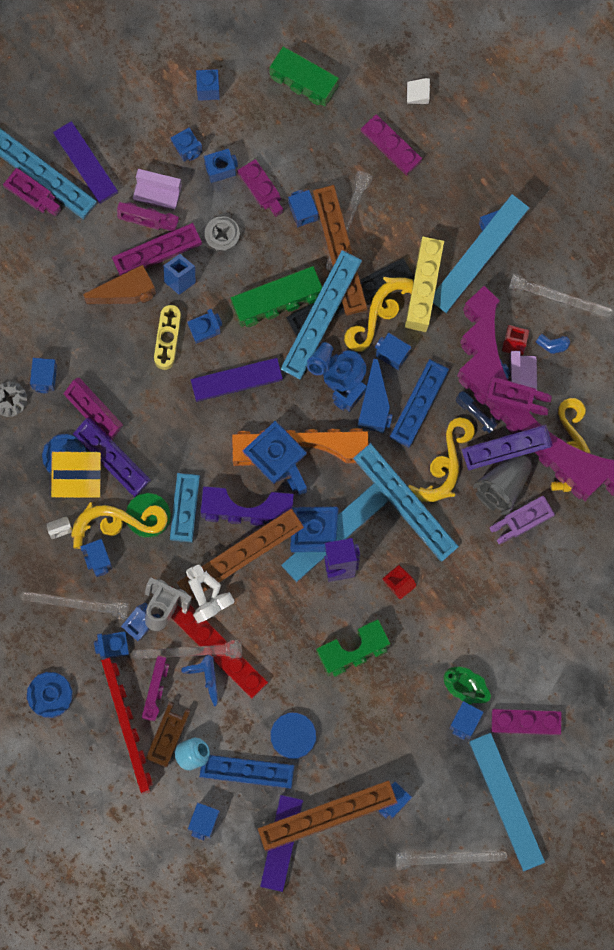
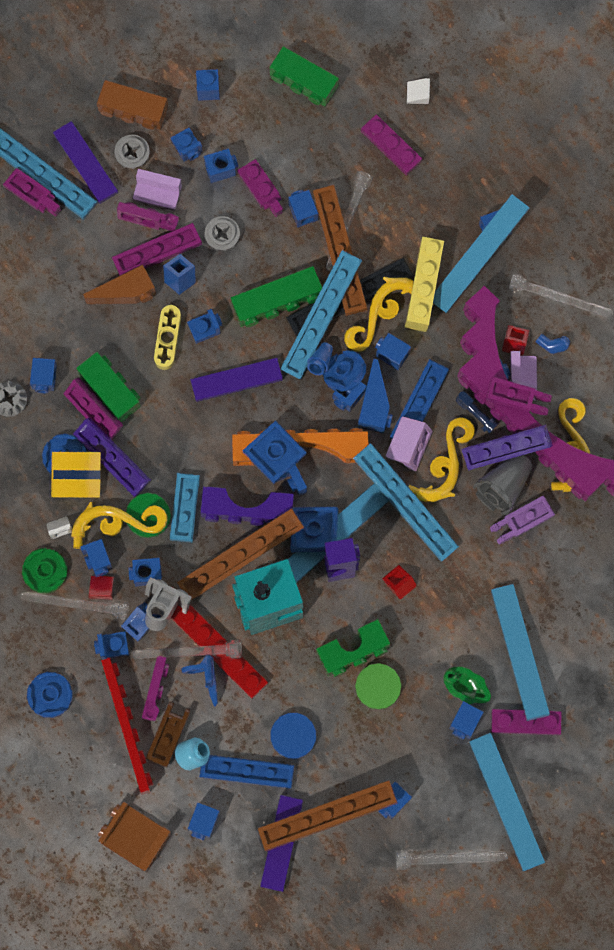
white piece [186,565,235,623] -> none
none -> green tile [22,548,68,594]
none -> green brick [76,352,141,423]
none -> red slope [89,576,114,600]
none -> dark orange brick [97,80,168,130]
none -> dark orange panel [98,802,172,873]
none -> light grey gear [114,135,150,169]
none -> blue brick [128,558,162,587]
none -> teal piece [232,559,303,635]
none -> bright green tile [355,663,401,709]
none -> lavender panel [386,417,433,471]
none -> dark azure tile [491,584,550,721]

